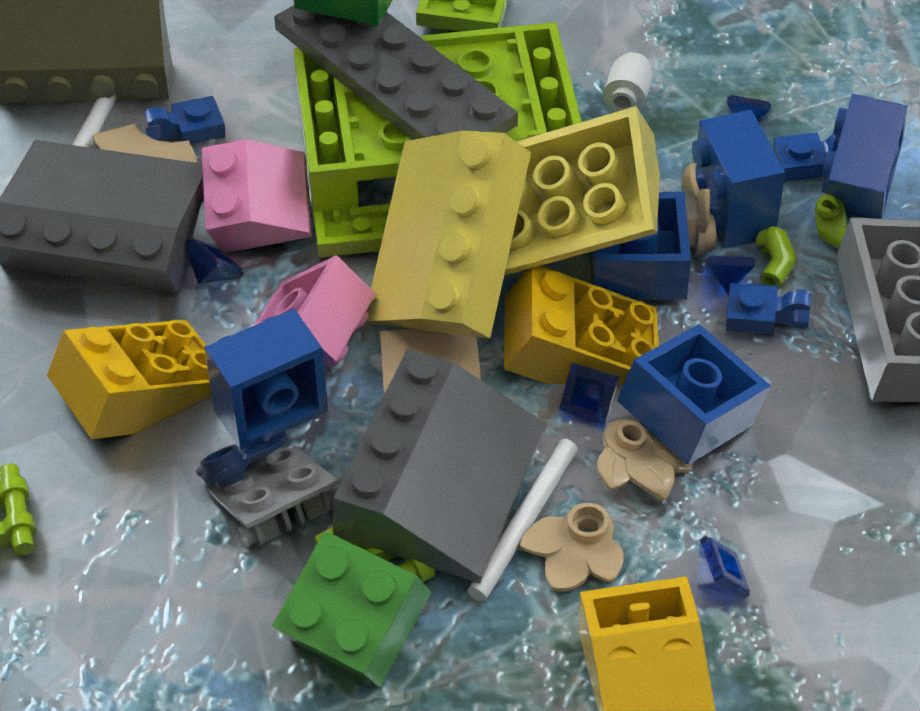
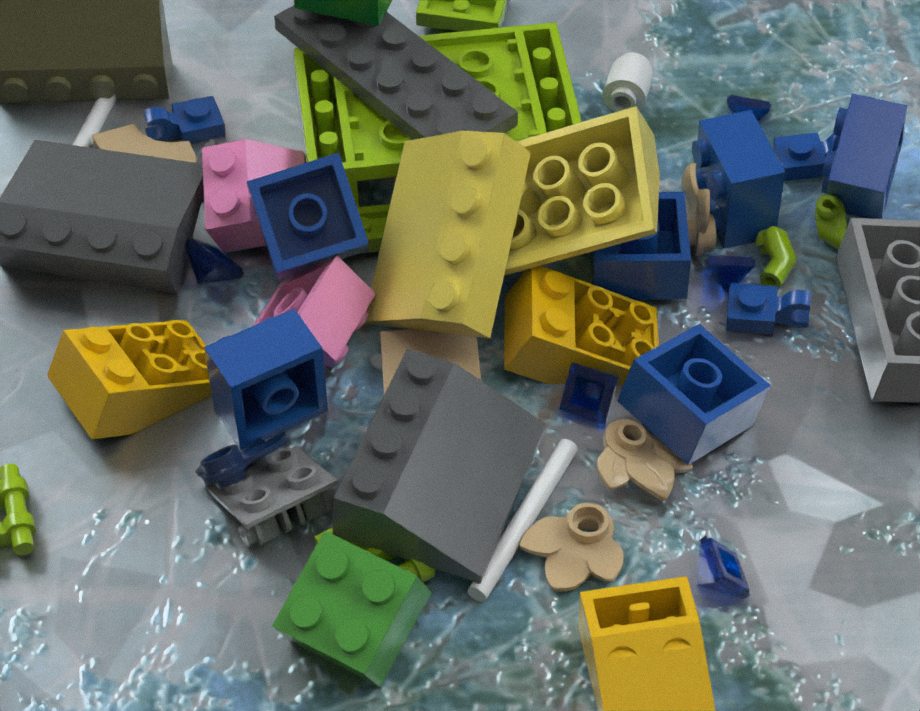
none -> blue brick [247,153,369,280]

